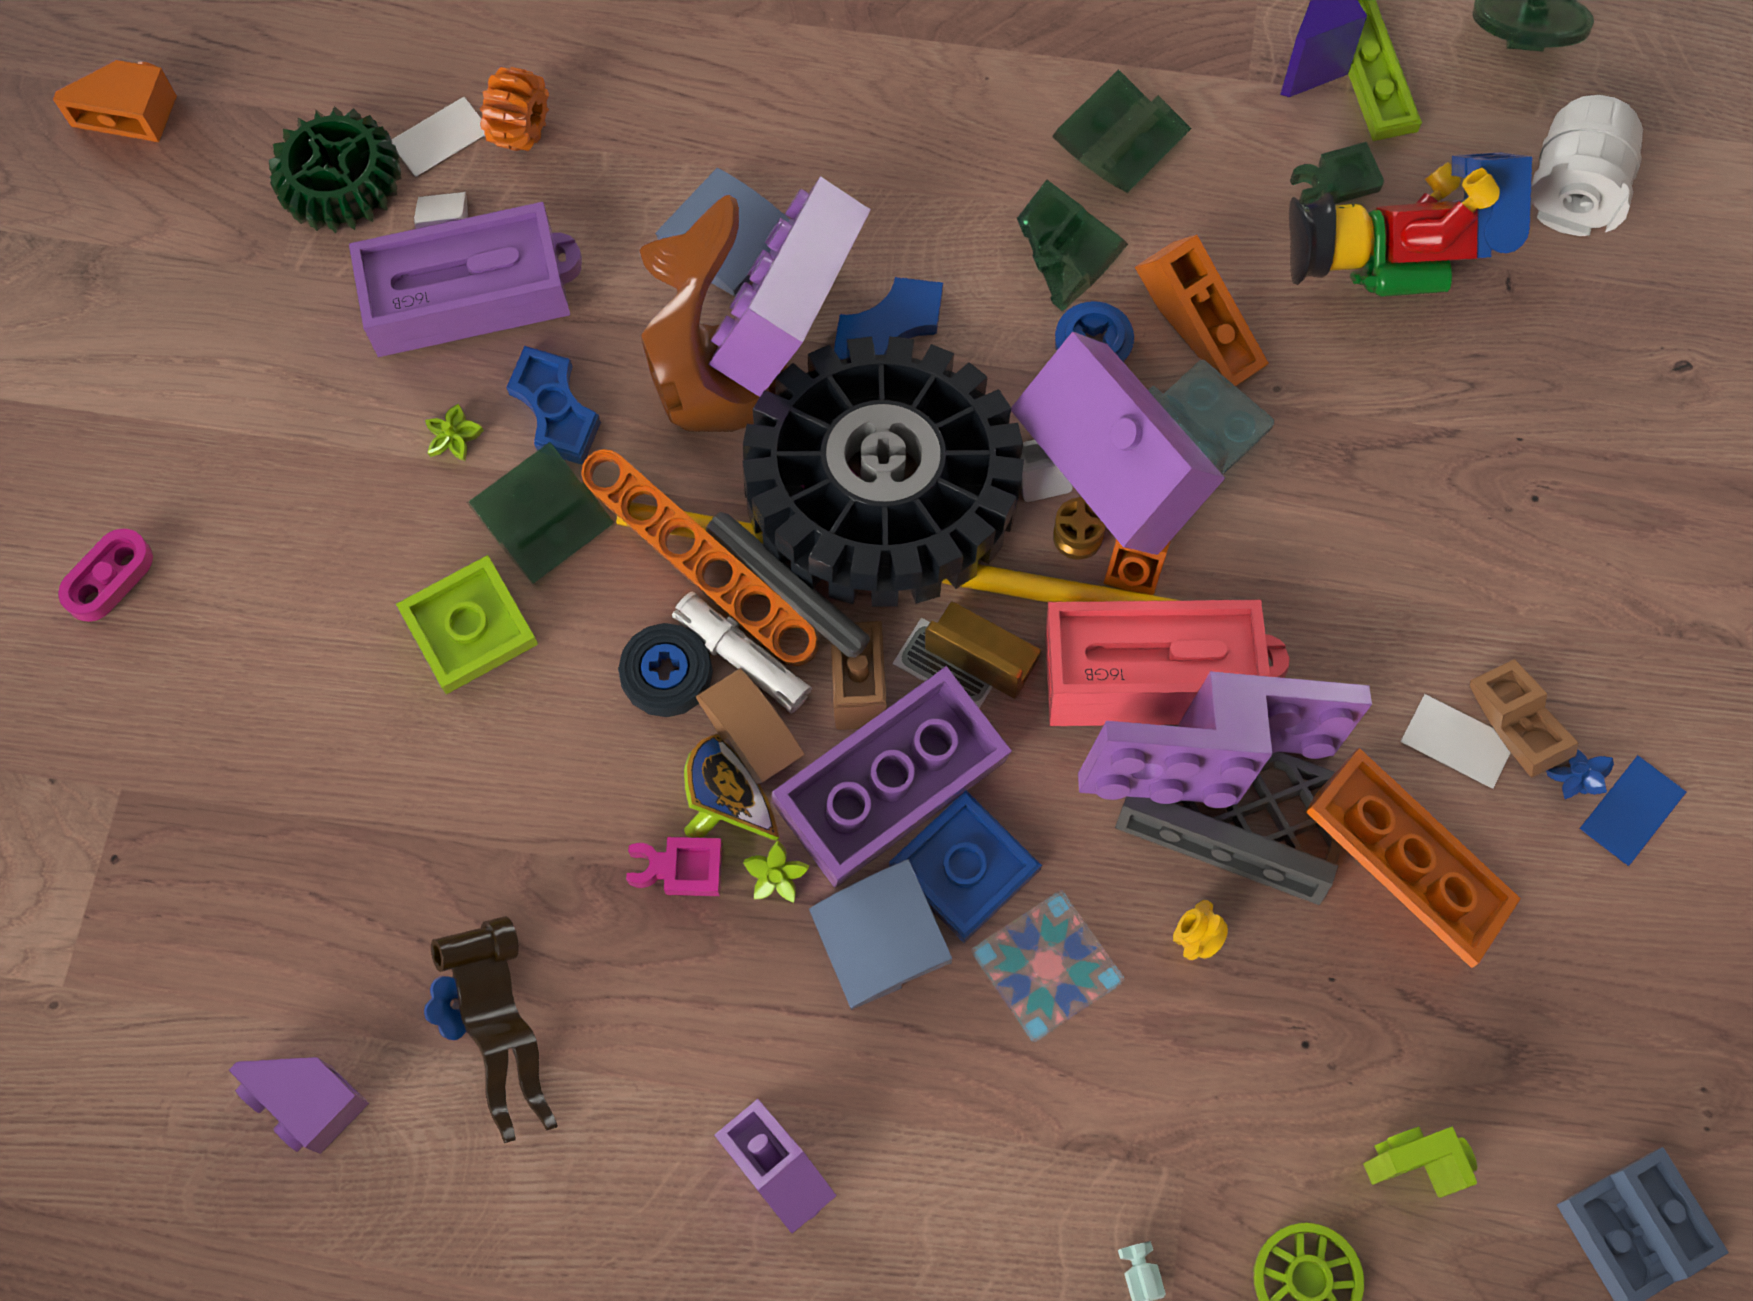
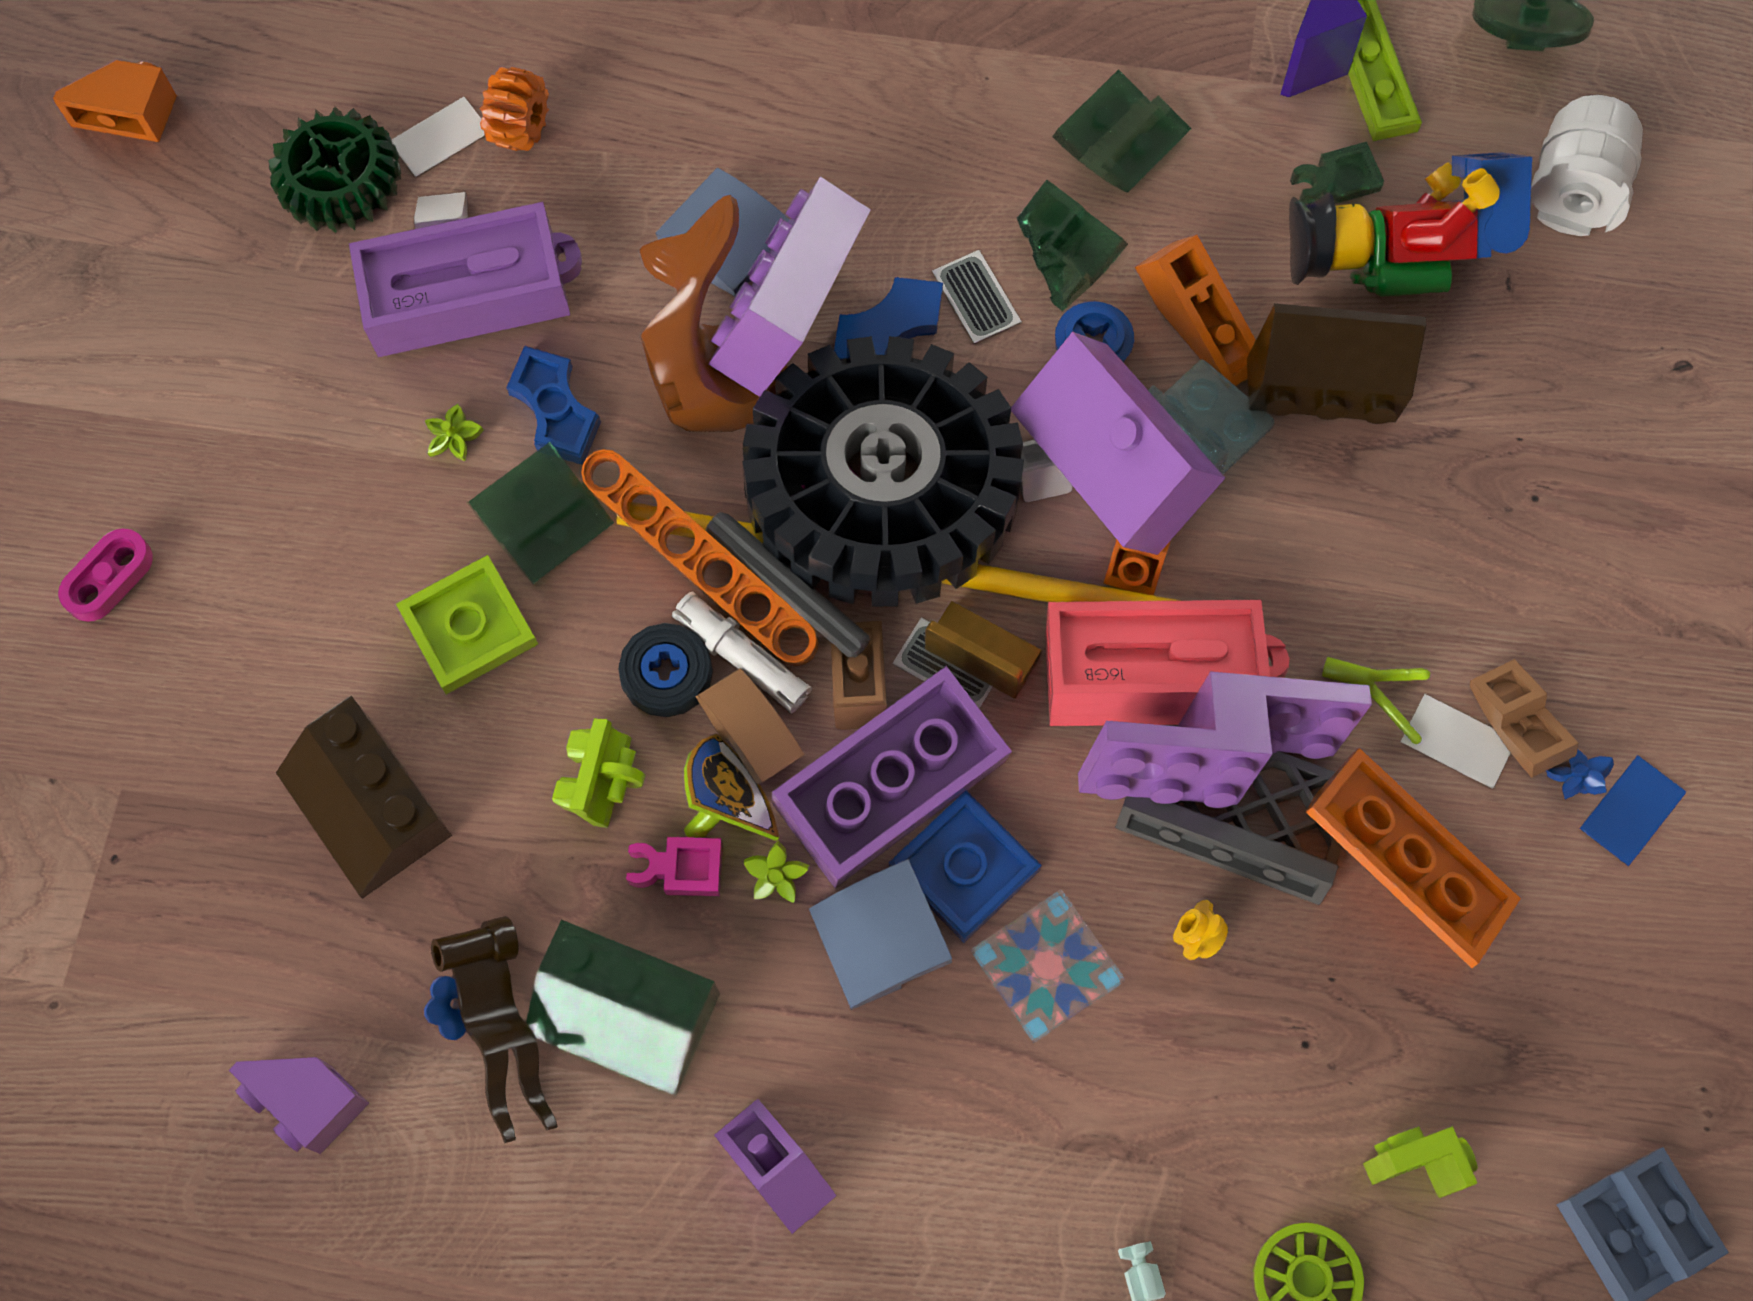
pearl gold wheel [1053,497,1106,560] -> none
none -> dark brown slope [276,695,452,899]
none -> slope [526,919,720,1096]
none -> lime hips [552,718,646,828]
none -> sticker [932,250,1022,343]
none -> dark brown slope [1247,303,1426,424]
none -> lime plant [1322,657,1431,744]

